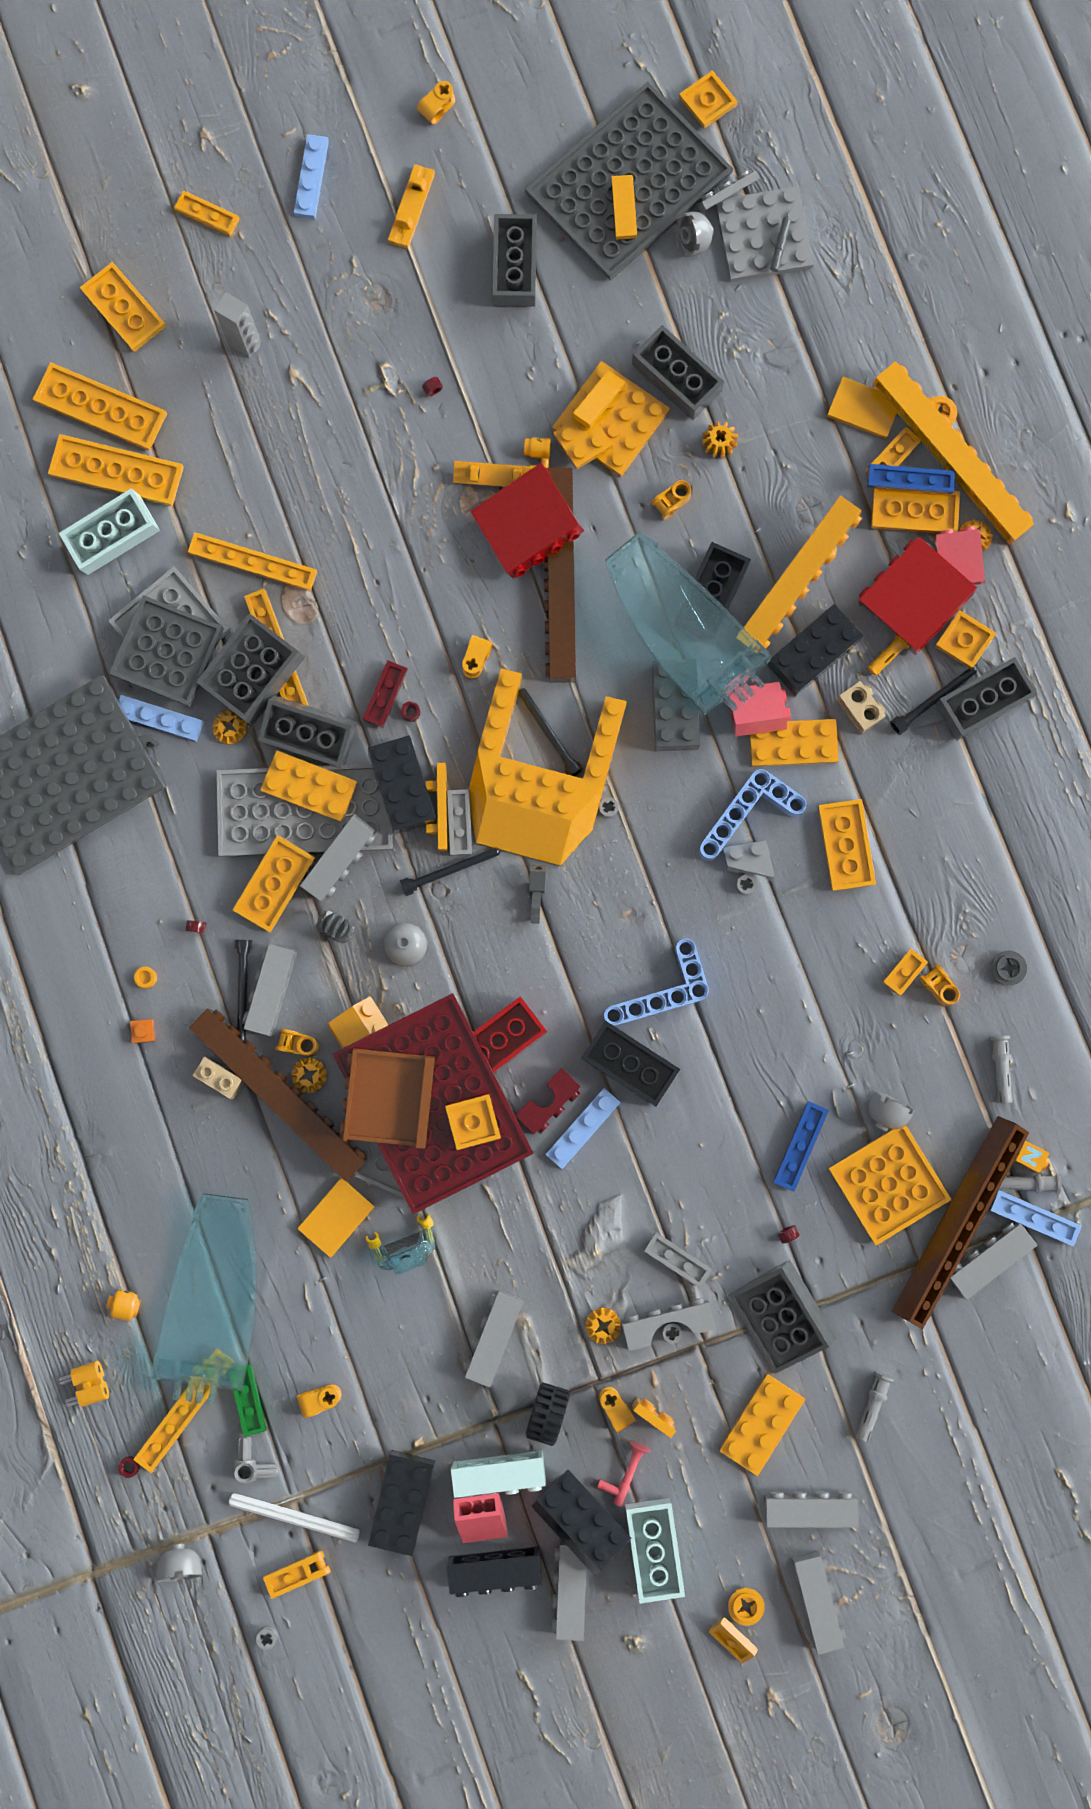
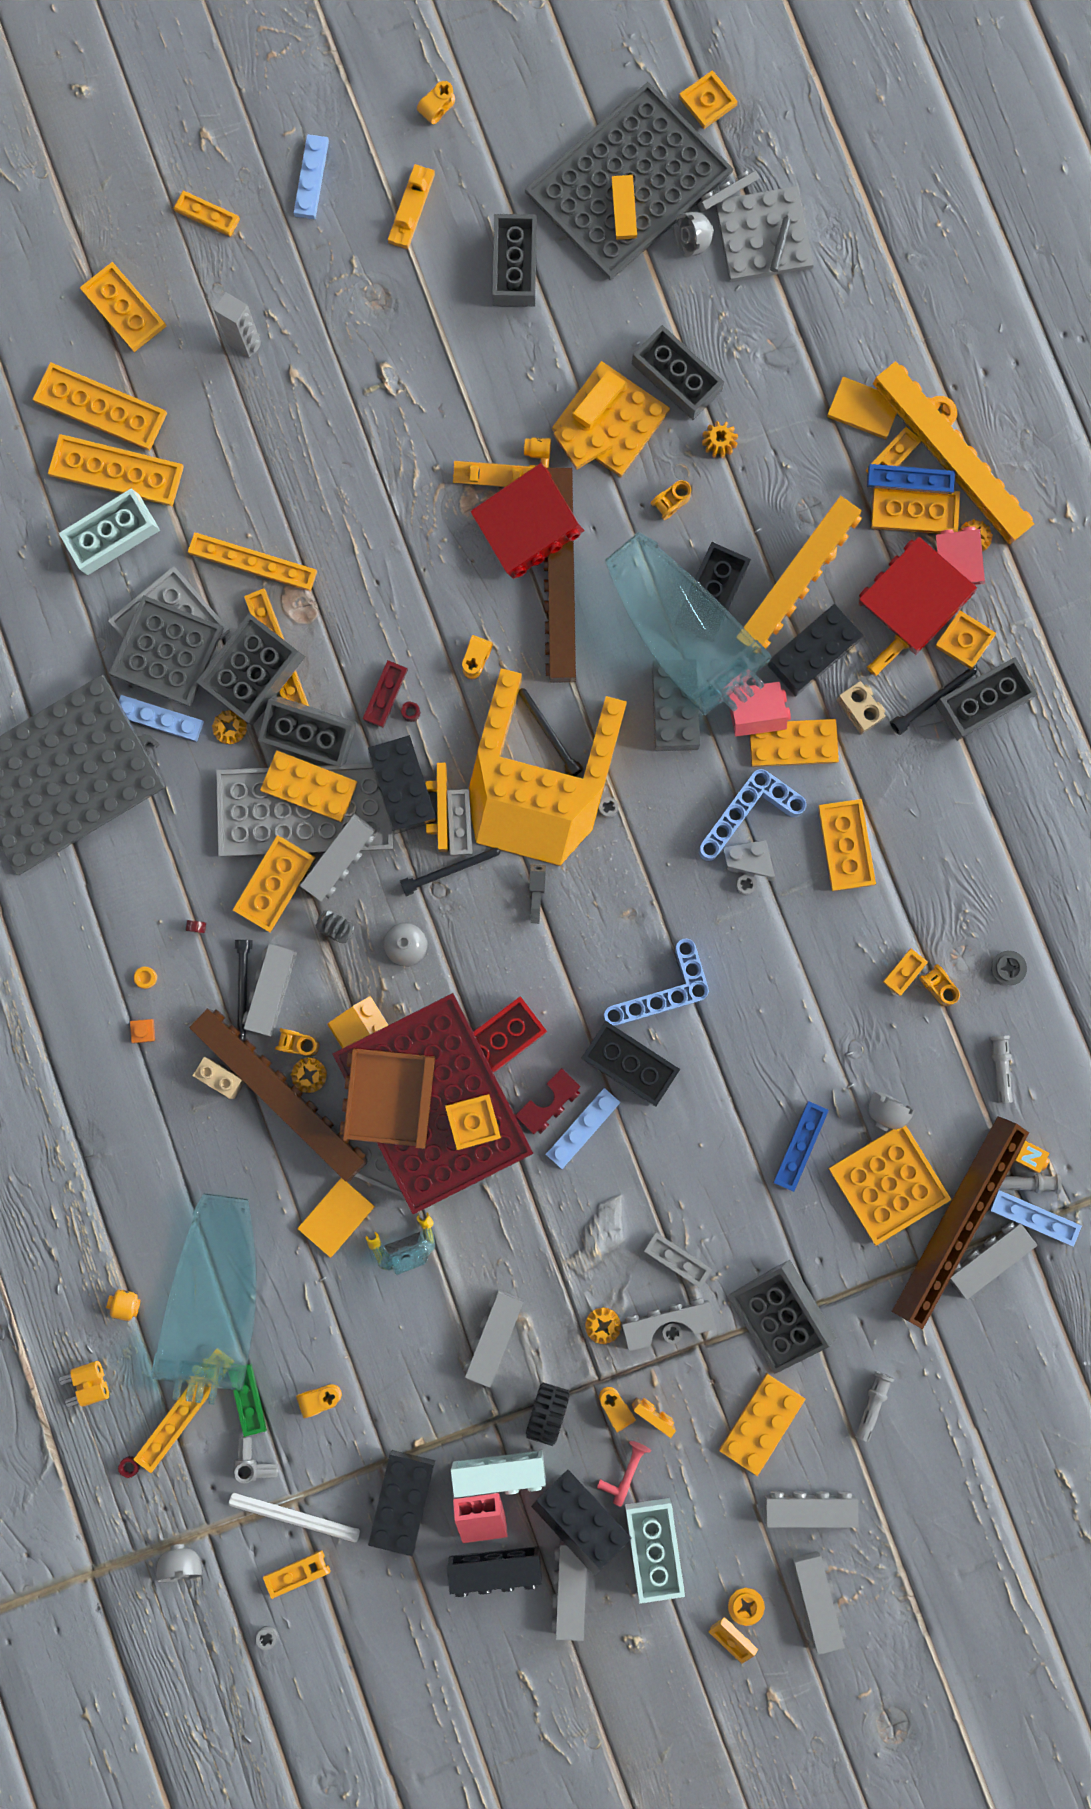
dark red axle [422,377,443,397] -> none
dark red axle [777,1225,800,1244] -> none

